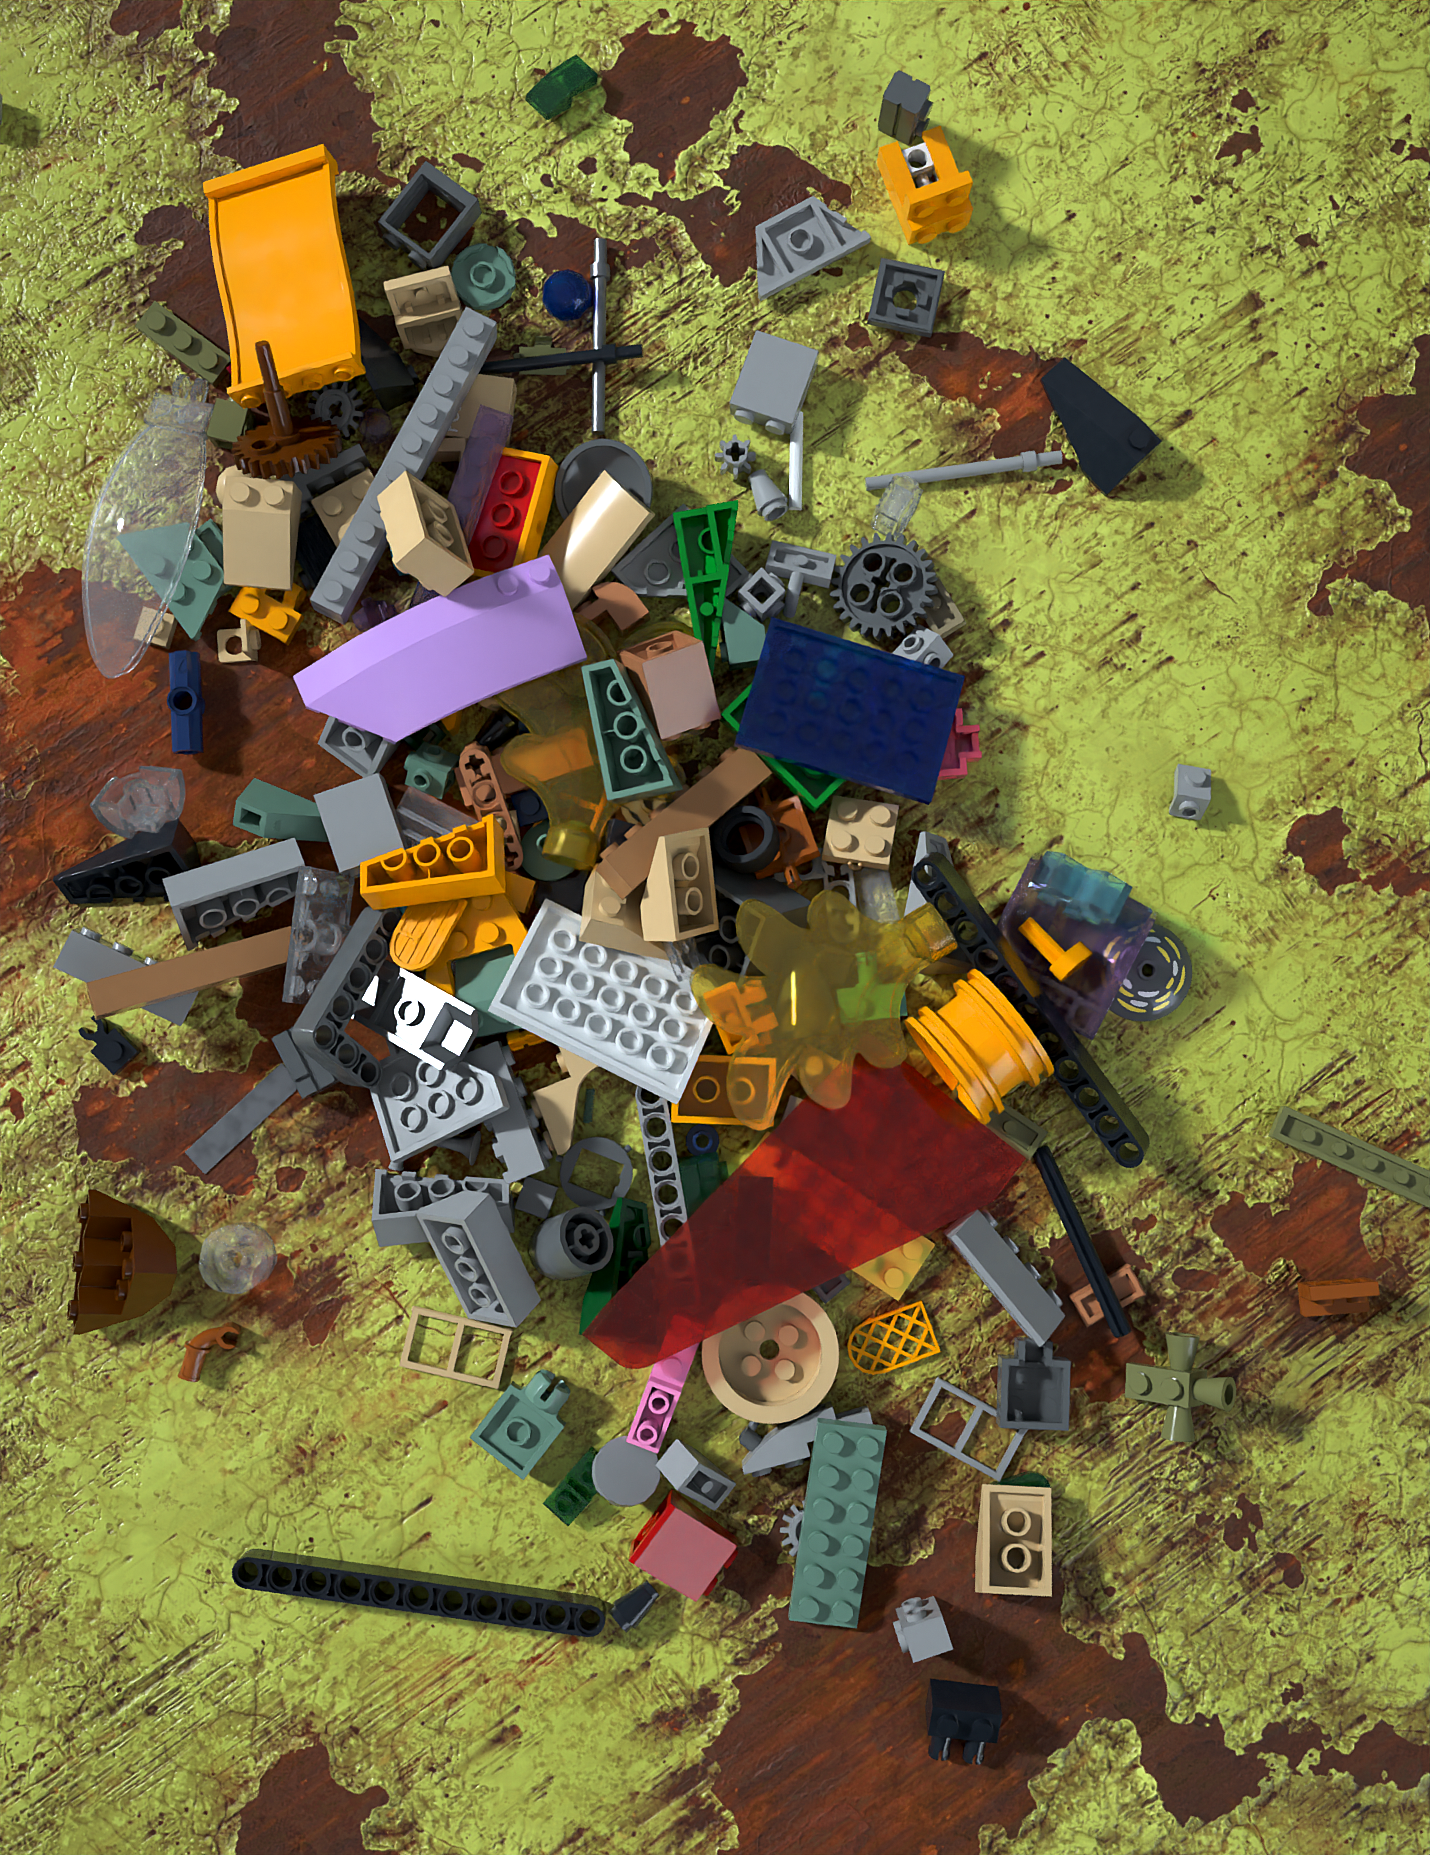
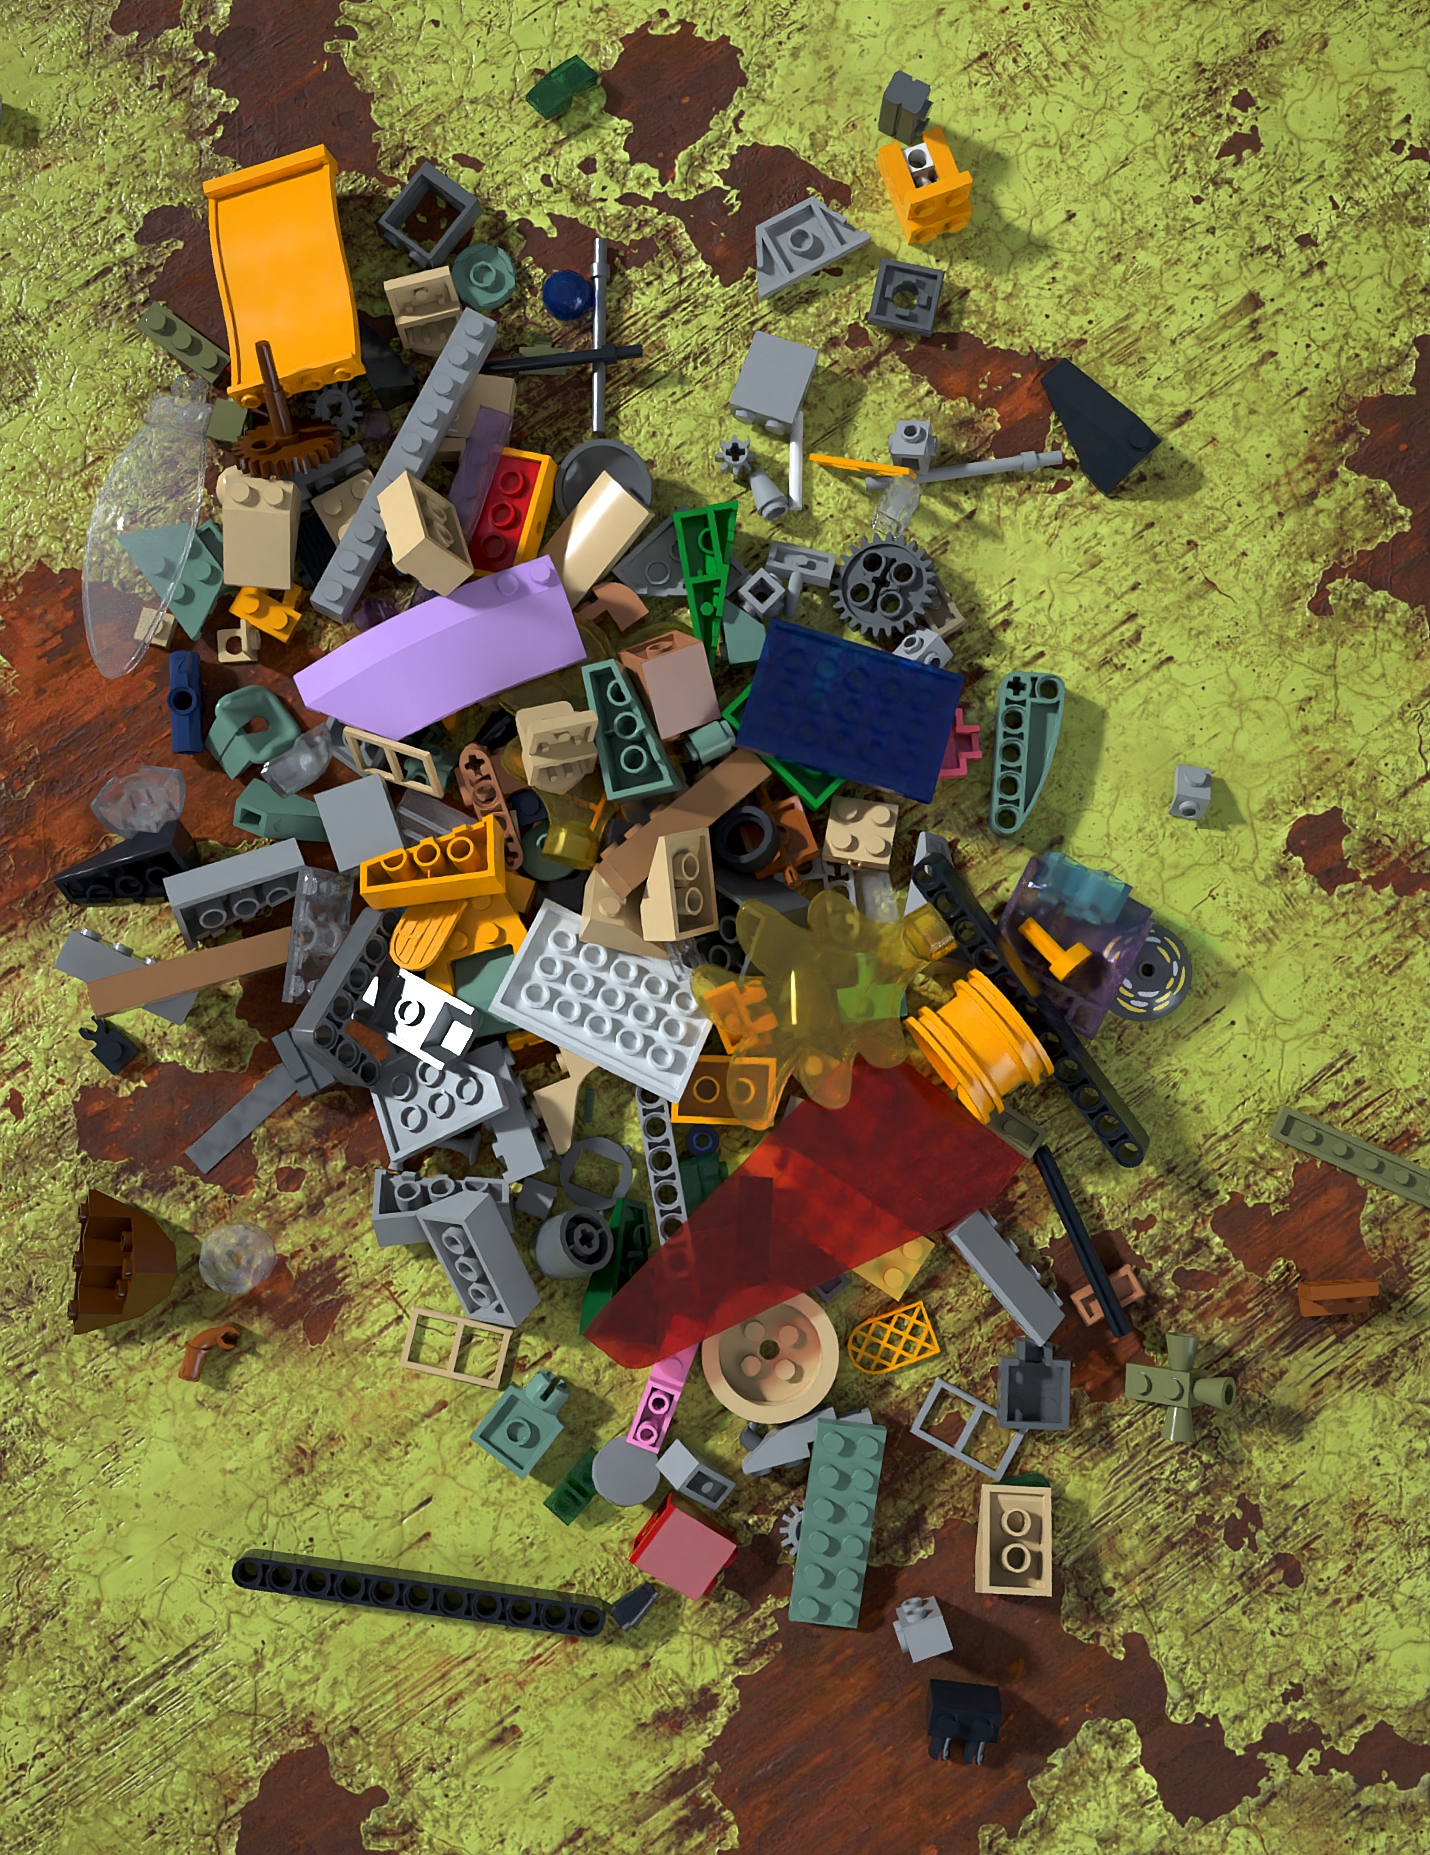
none -> sand green piece [204,685,302,780]
none -> clear brick [261,722,333,799]
none -> tan window [343,726,444,798]
none -> tan piece [515,701,599,795]
none -> sand green brick [684,720,737,765]
none -> light orange window [809,453,917,479]
none -> light grey brick [888,419,938,475]
none -> sand green beam [988,671,1065,837]

